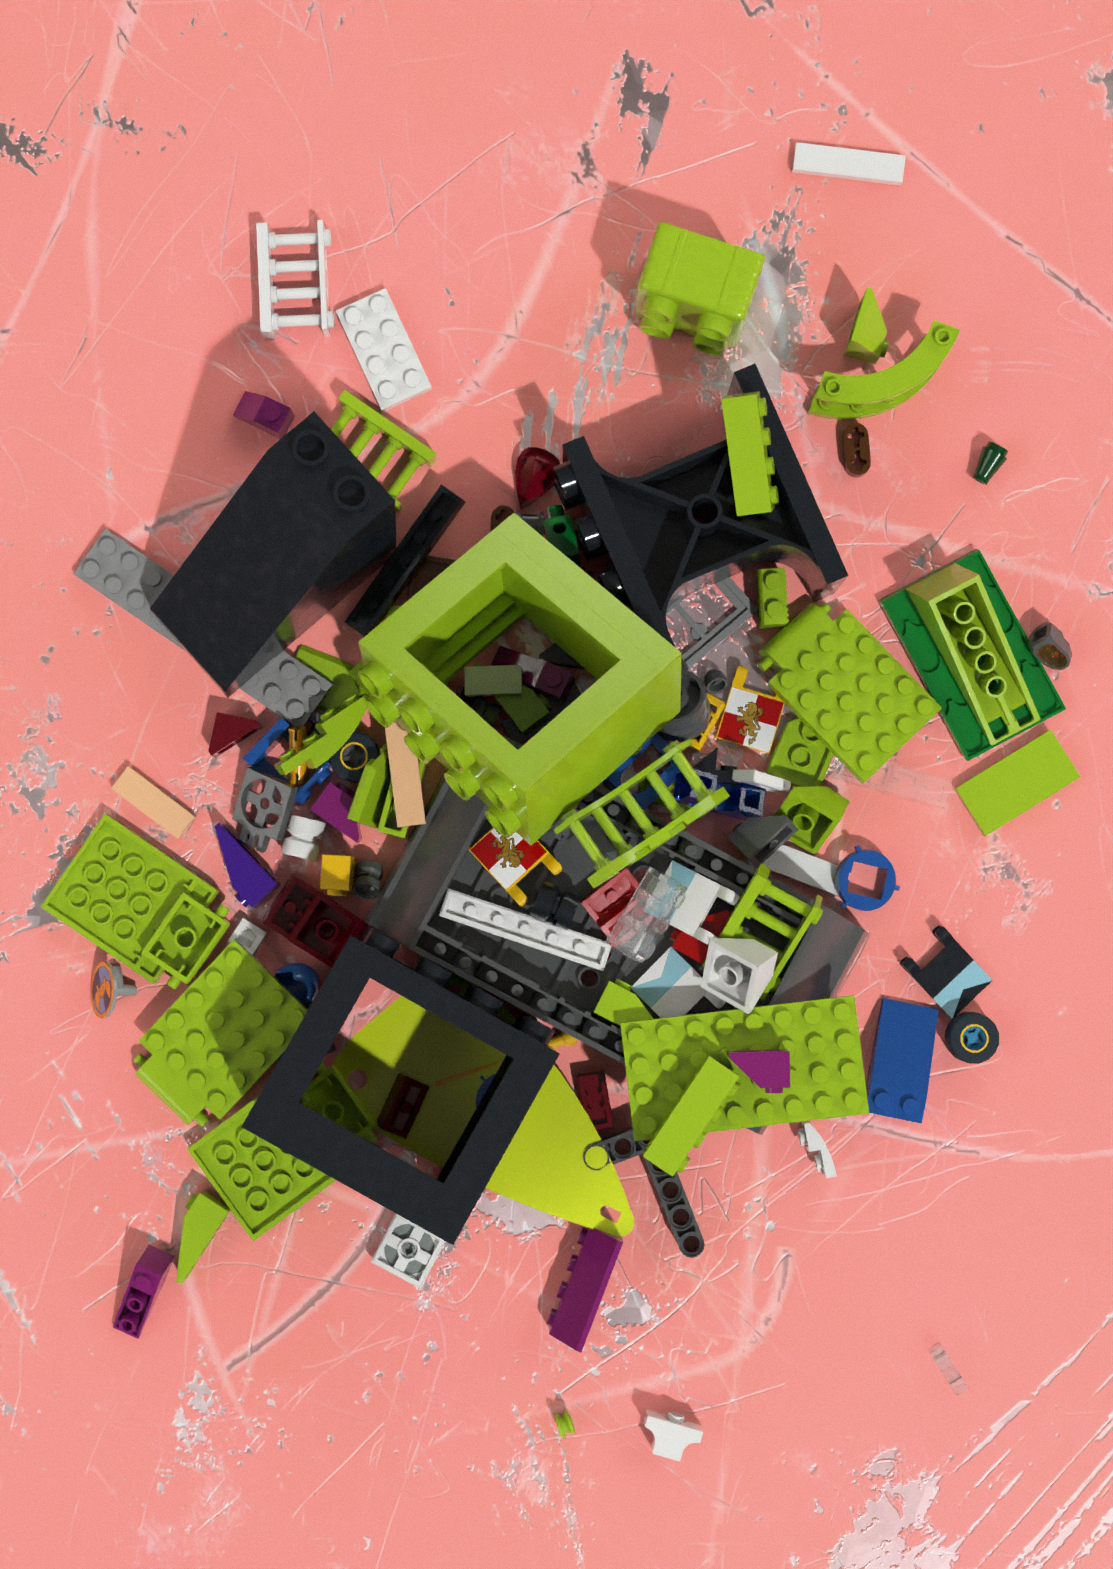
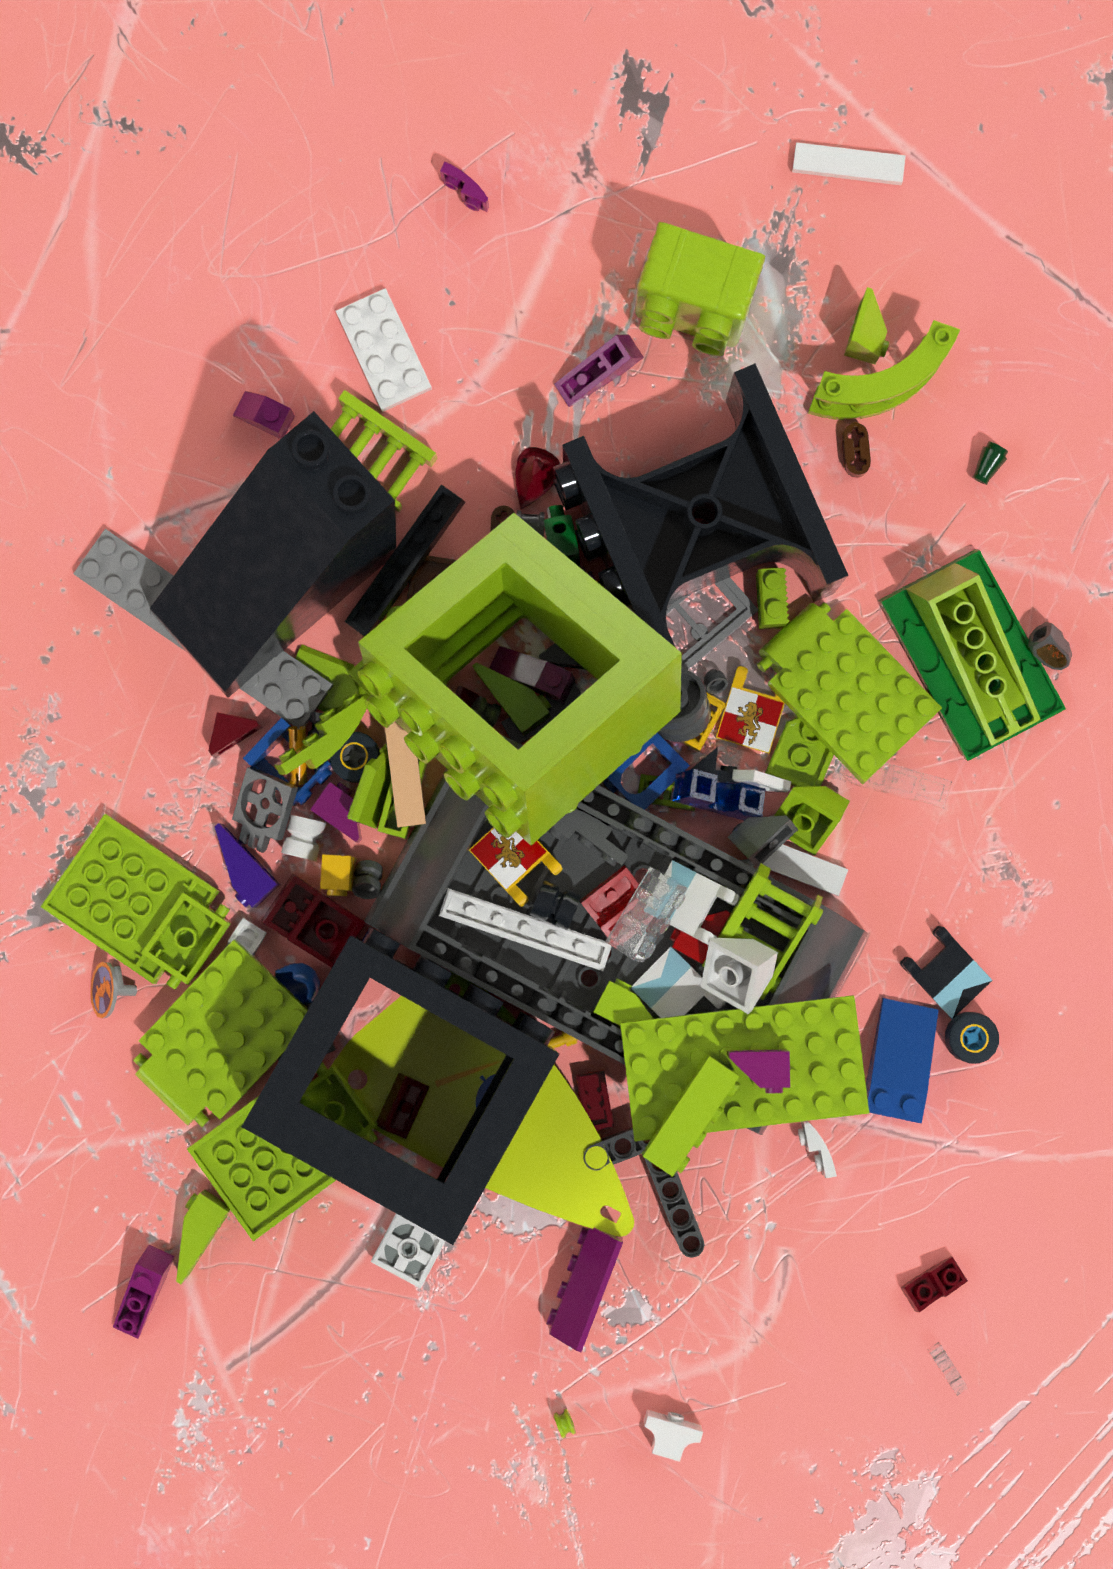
light nougat tile [111,766,196,839] -> none
white fence [256,220,335,340] -> none
white tile [464,665,522,696] -> none
lime fence [554,739,730,888] -> none
lime brick [721,391,779,516] -> none
blue piece [835,845,900,911] -> none
lime tile [954,729,1081,836] -> none
none -> magenta slope [440,161,489,212]
none -> magenta slope [554,334,644,407]
none -> dark red slope [900,1256,968,1313]

